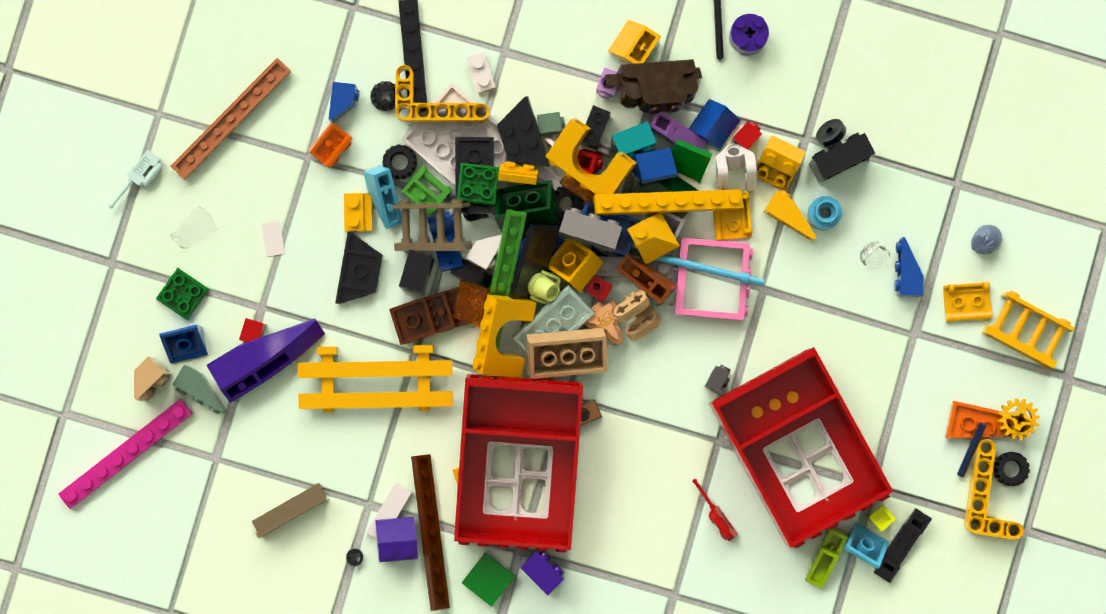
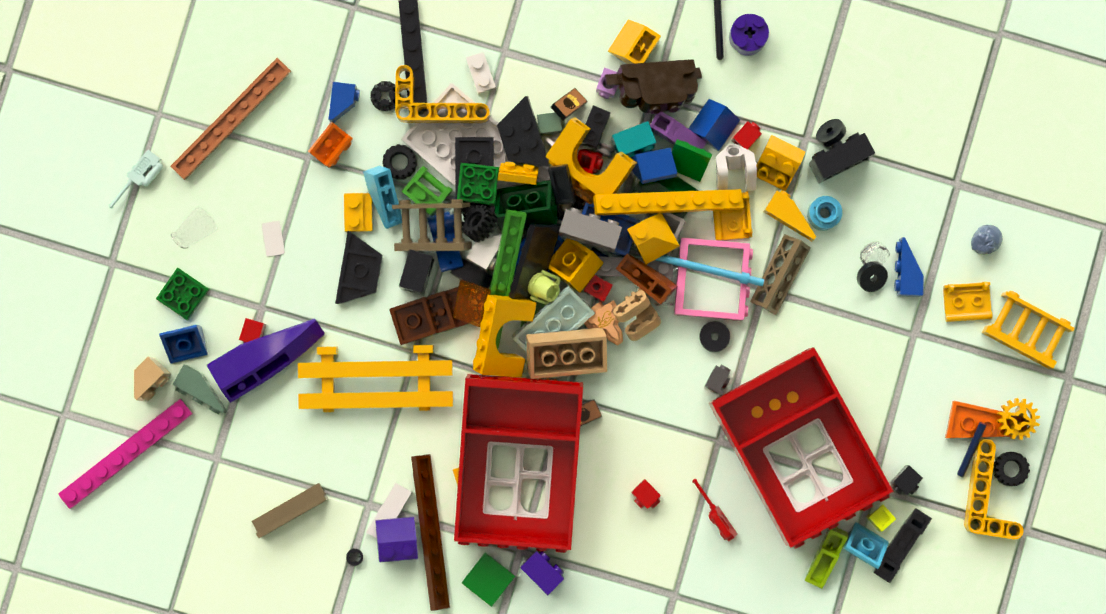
none -> black tyre [461,205,498,242]
none -> black tile [548,164,576,205]
none -> tile [551,88,588,121]
none -> red brick [631,479,661,509]
none -> black piece [699,321,730,352]
none -> dark tan fence [750,234,811,315]
none -> black piece [857,261,888,292]
none -> black brick [890,465,923,495]

